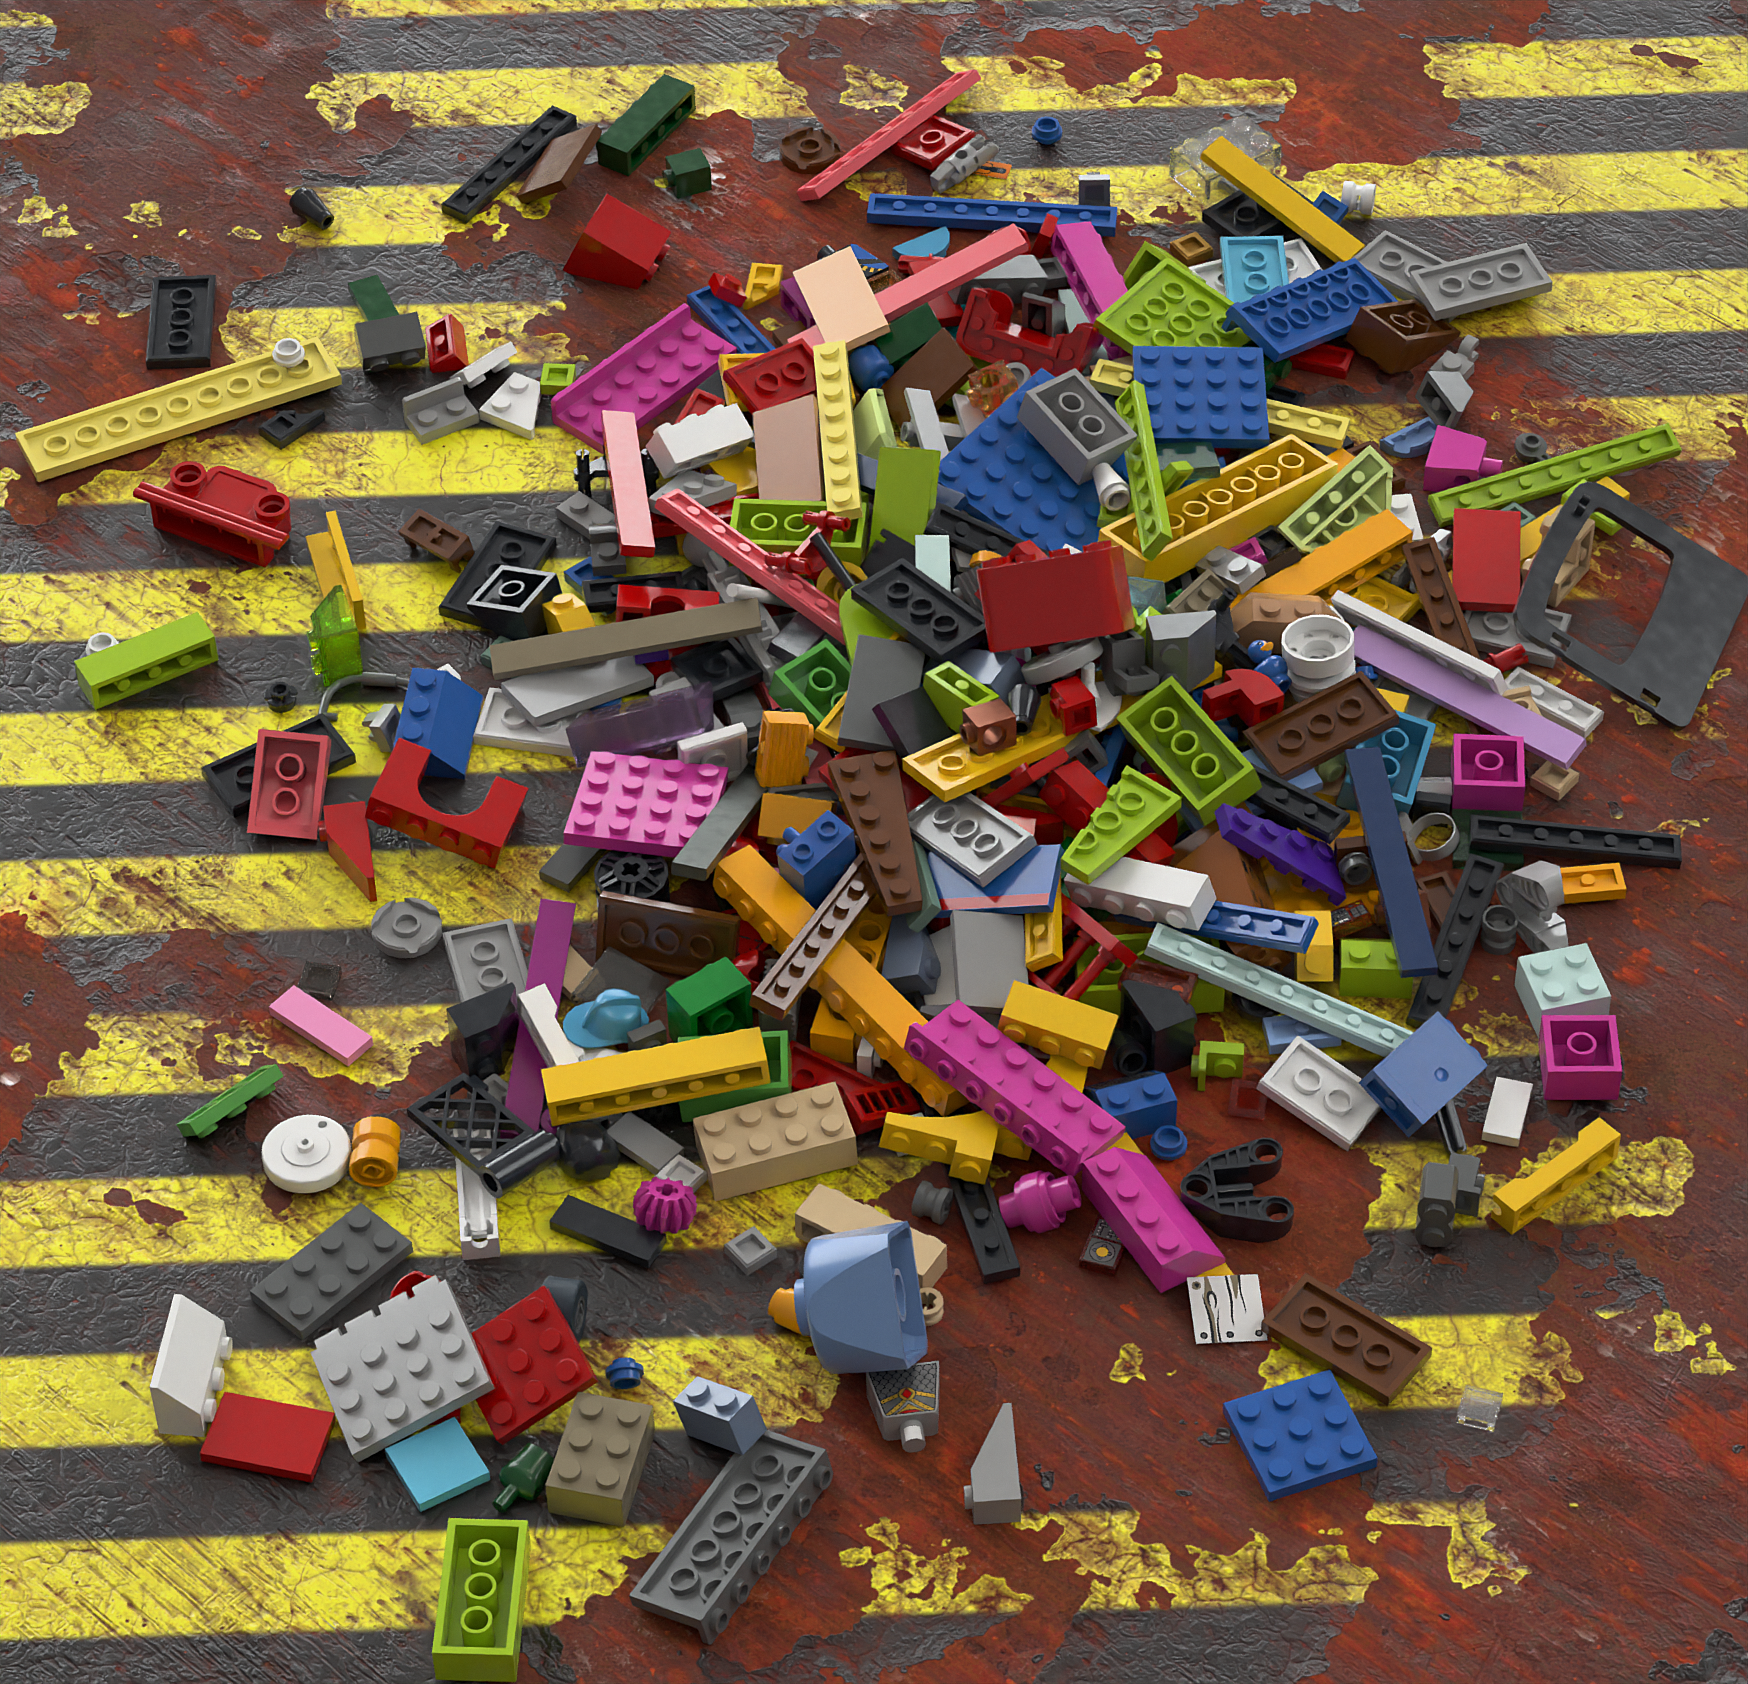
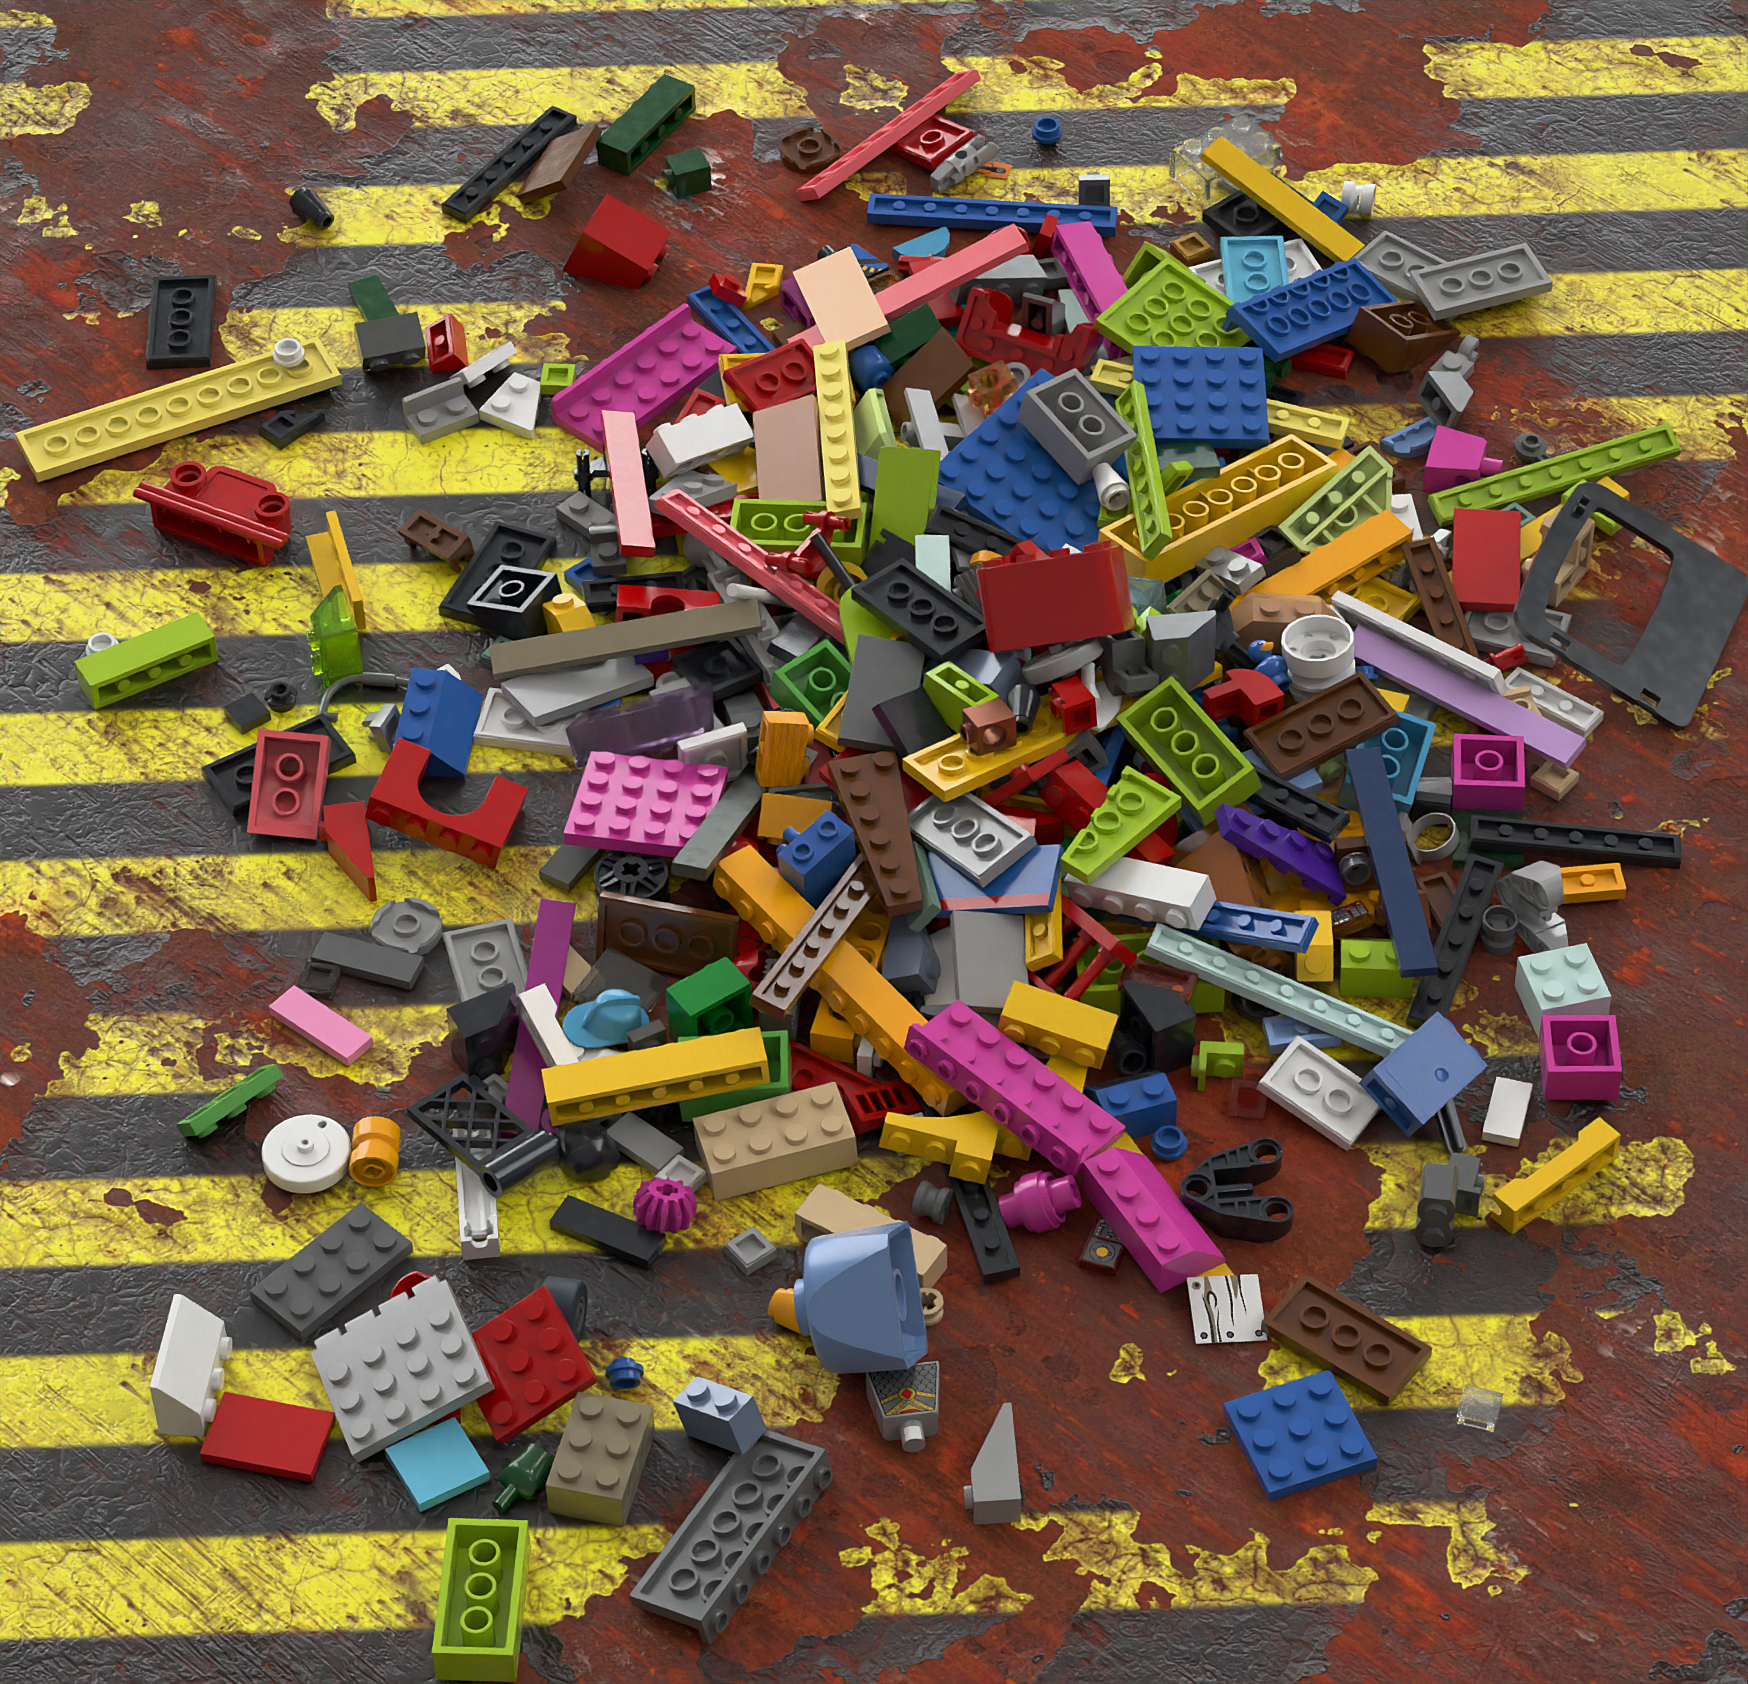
none -> black tile [223,692,271,735]
none -> dark grey tile [311,932,424,991]

